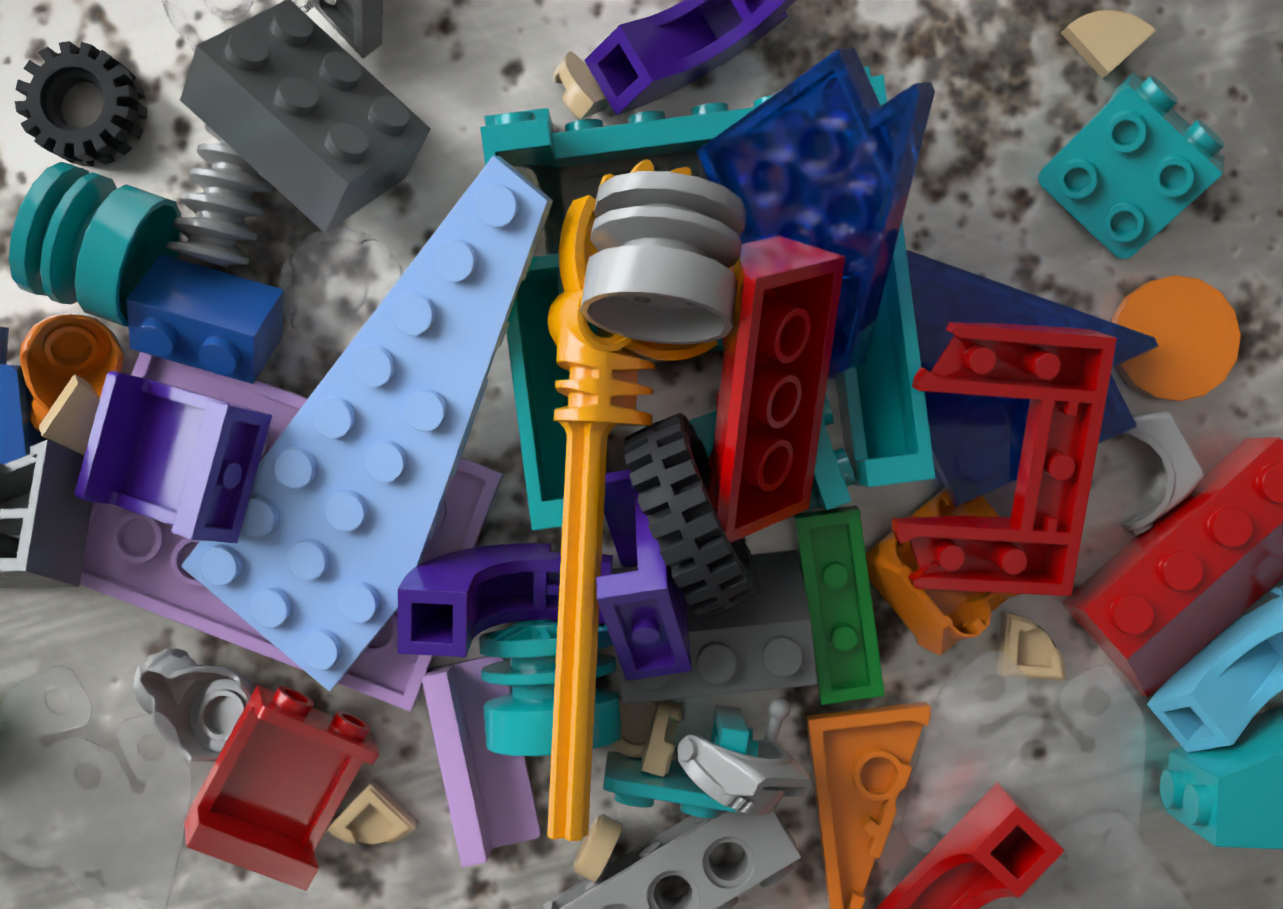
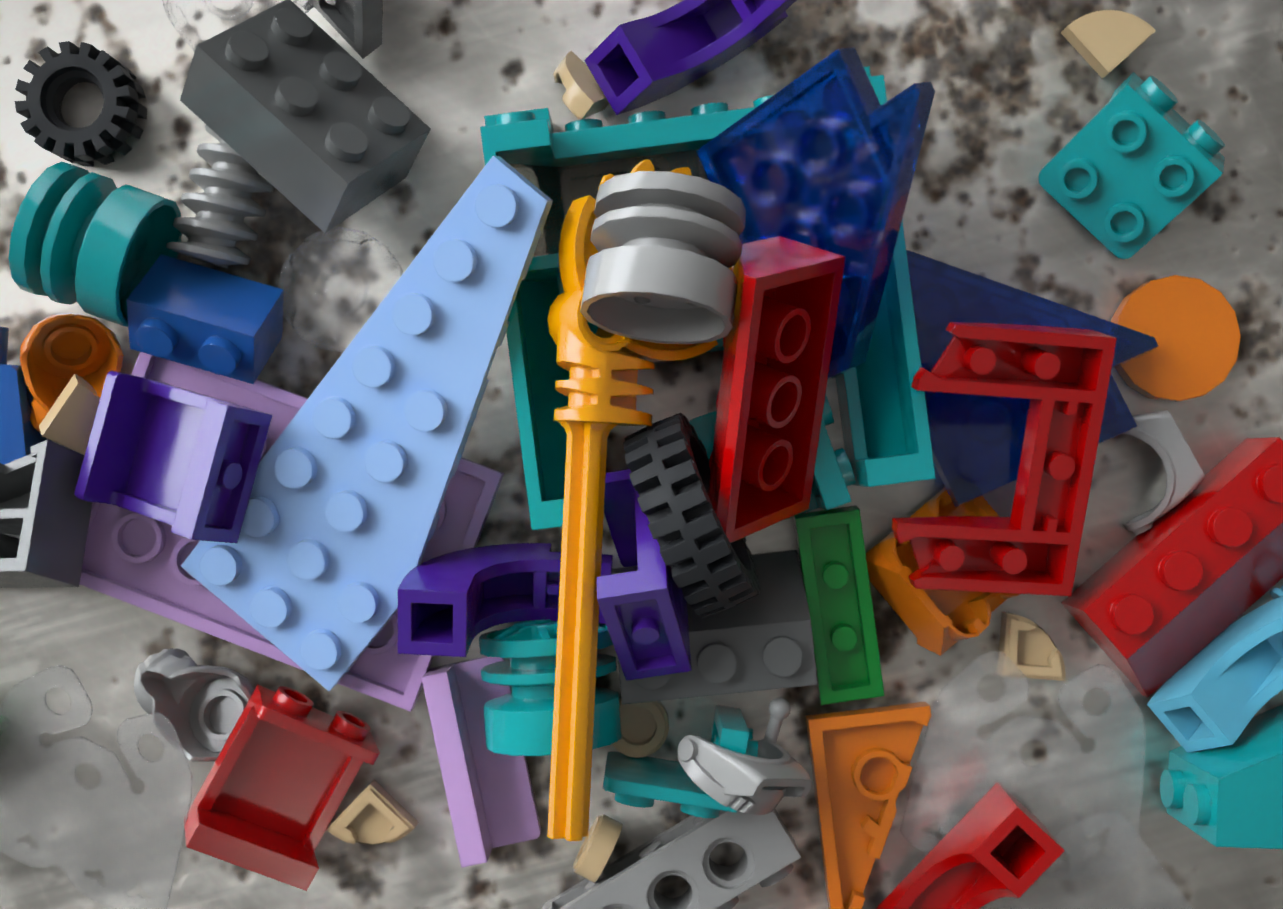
tan tile [642,700,682,777] -> none

